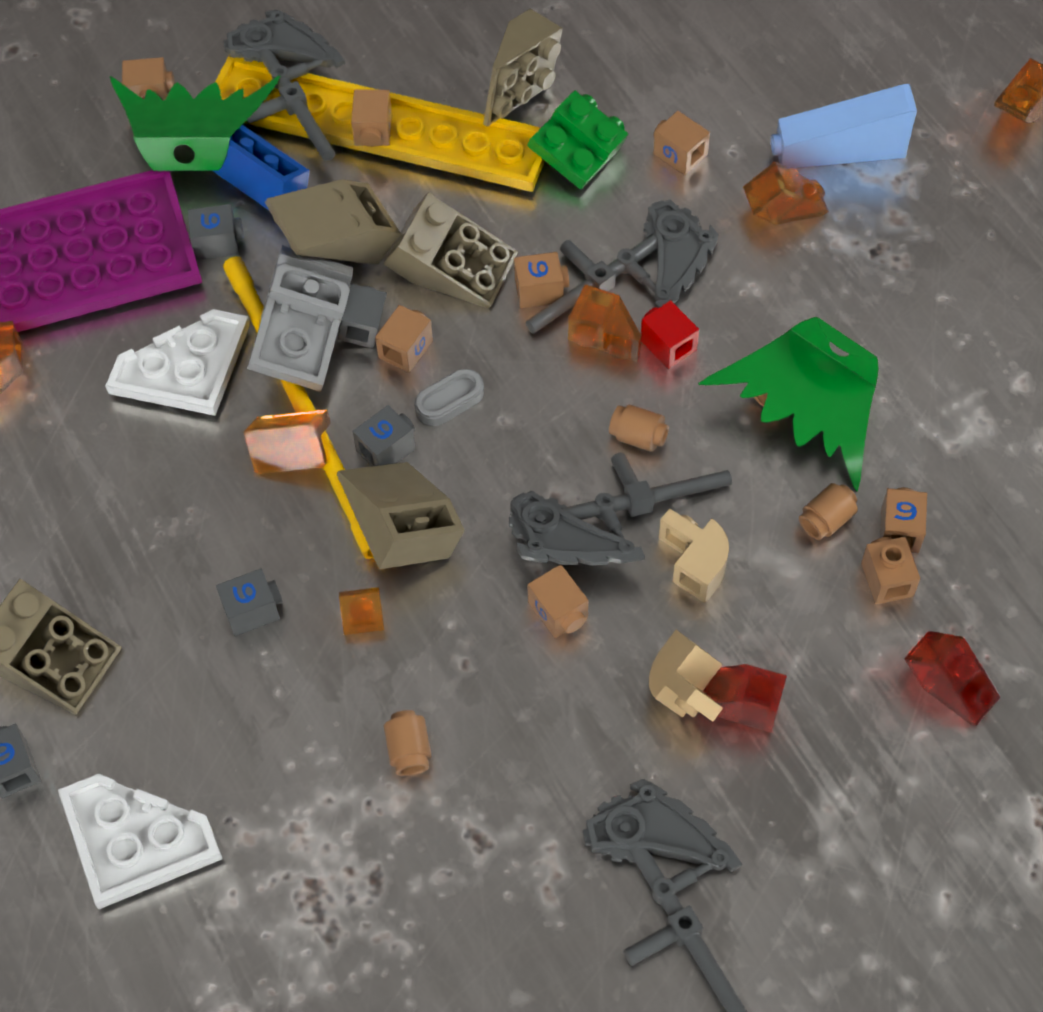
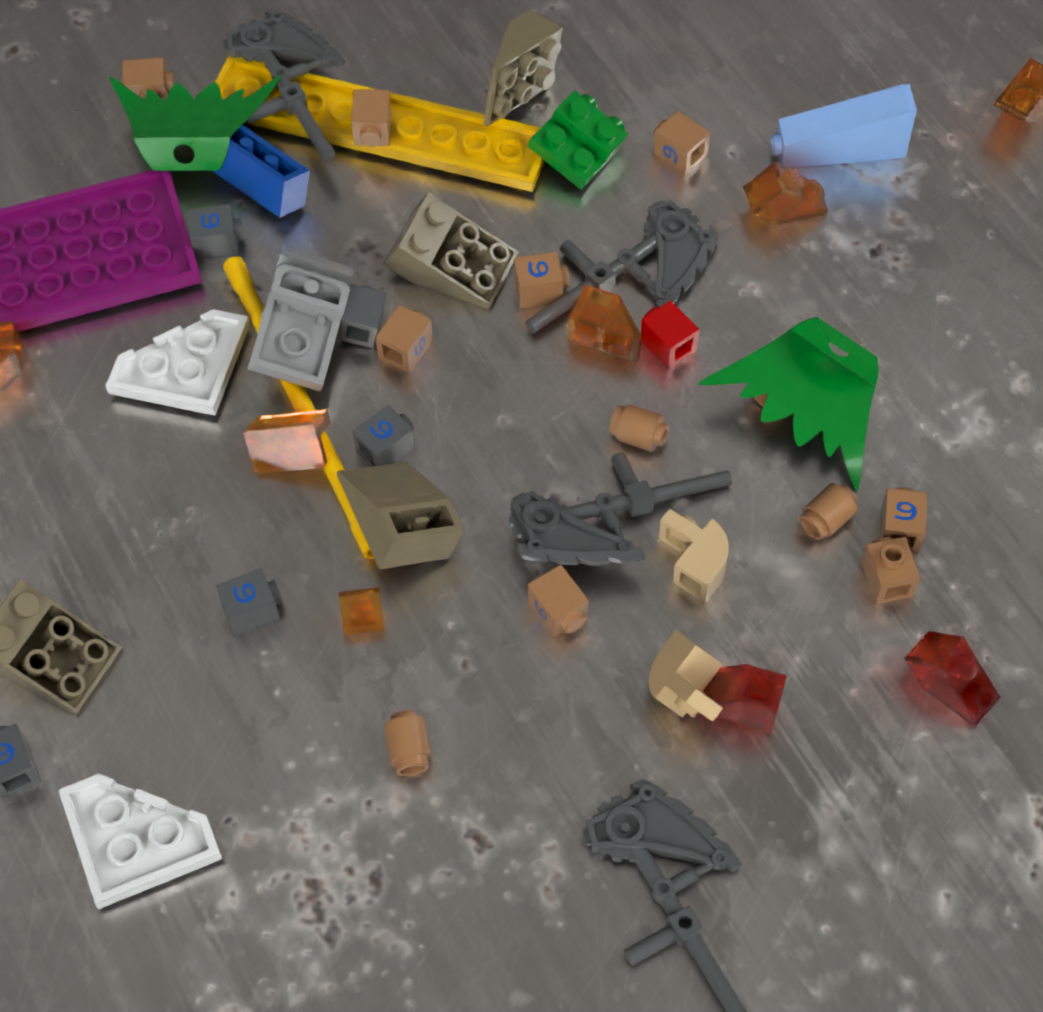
dark tan slope [265,179,401,265] -> none
light grey tile [414,369,484,426] -> none

